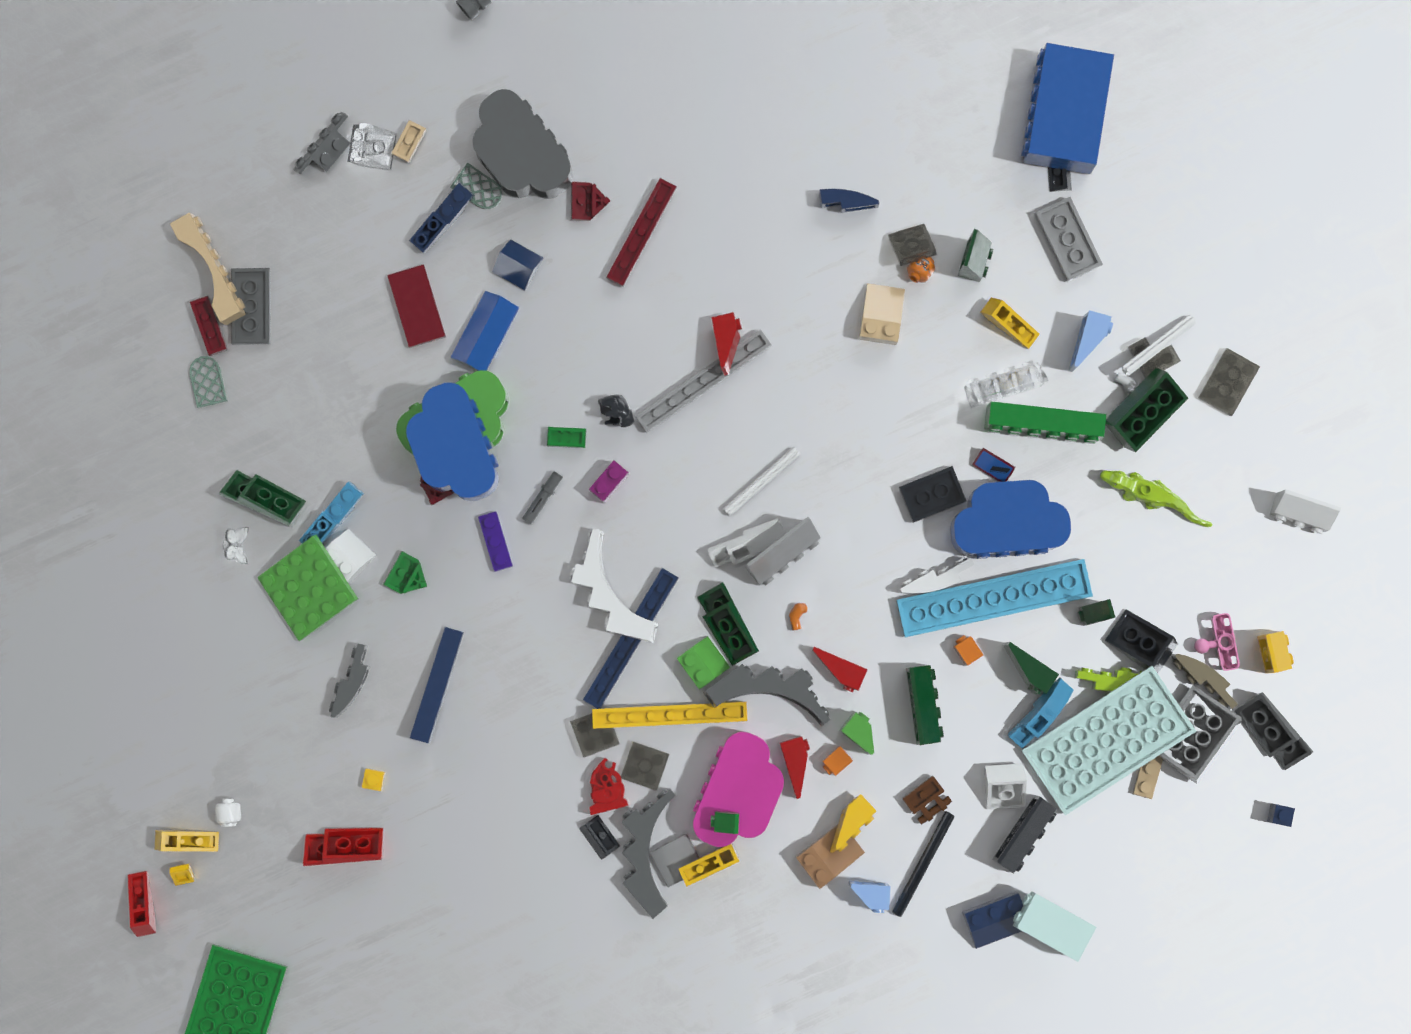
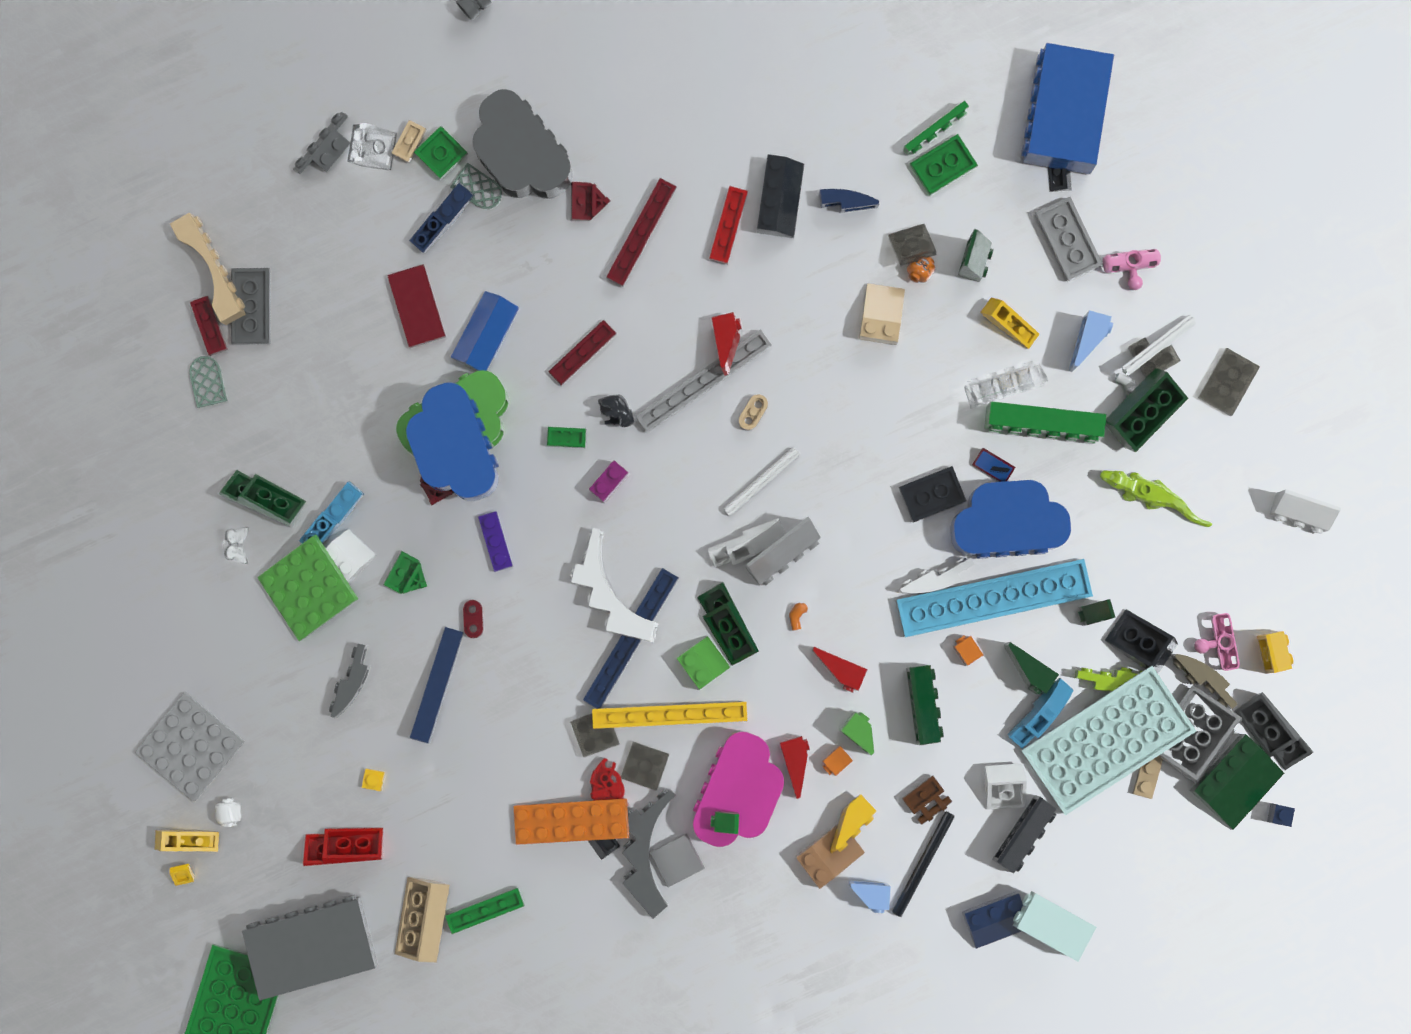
red slope [128,871,156,937] -> none
dark blue slope [492,239,544,291] -> none
dark grey pin [522,471,563,524] -> none
yellow slope [678,843,740,887] -> none
dark grey arch [703,664,830,726] -> none
none -> light grey plate [135,693,245,802]
none -> dark grey brick [242,895,378,1001]
none -> tan slope [395,877,450,962]
none -> green plate [414,126,468,180]
none -> green plate [445,888,525,934]
none -> dark red plate [463,600,484,638]
none -> orange plate [513,799,630,845]
none -> dark red tile [548,320,617,386]
none -> red plate [709,186,748,265]
none -> tan plate [739,394,768,430]
none -> black slope [757,154,804,238]
none -> green plate [903,100,969,156]
none -> green tile [910,134,978,196]
none -> bright pink piece [1102,249,1161,290]
none -> dark green slope [1189,734,1285,830]

